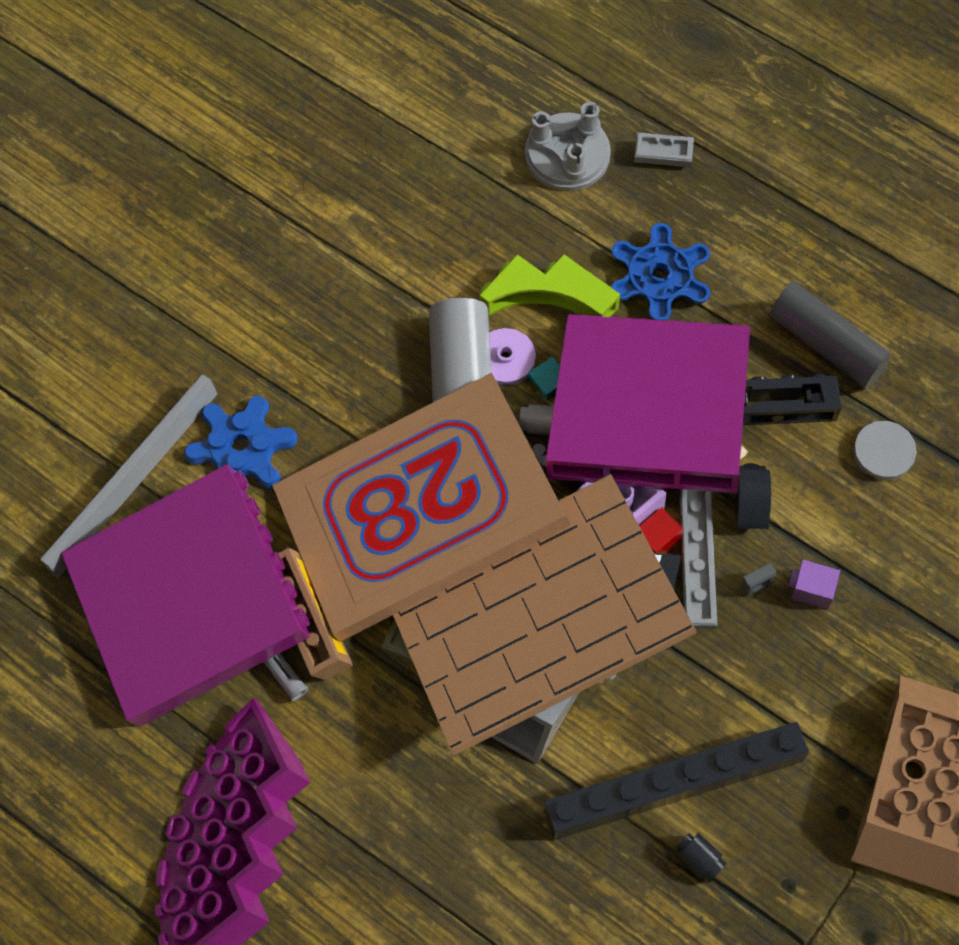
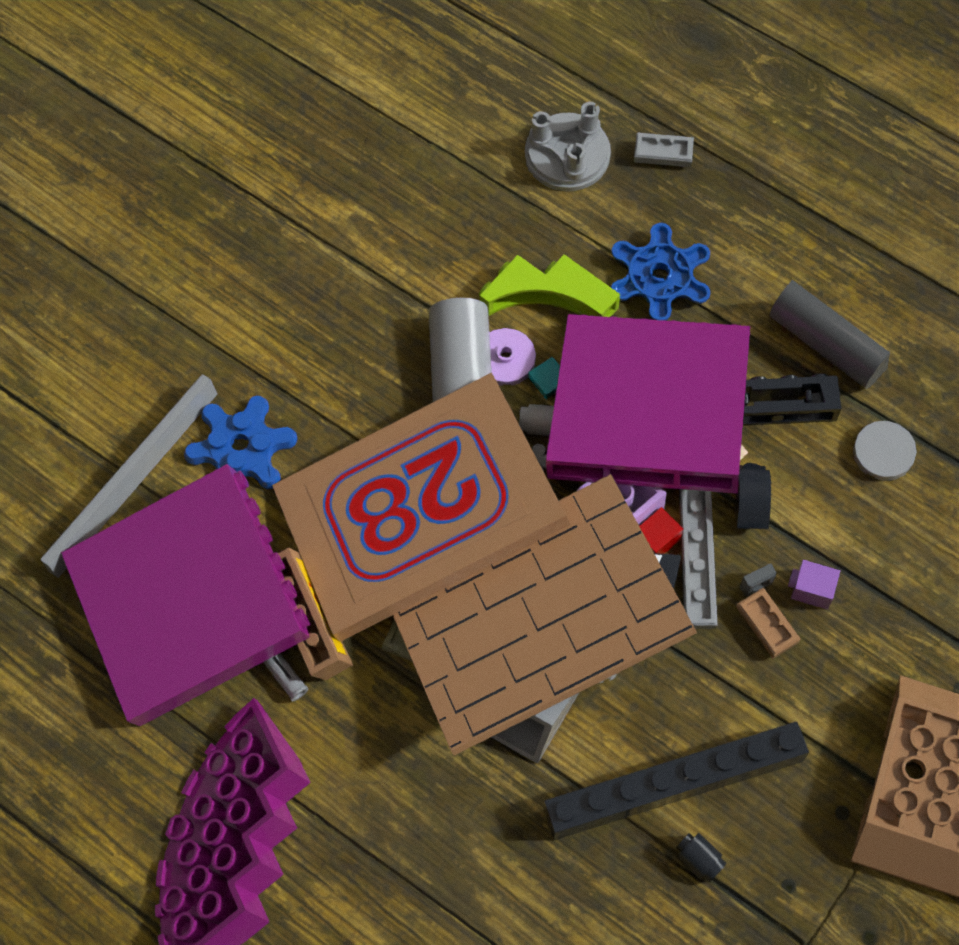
none -> medium nougat plate [736,588,801,659]

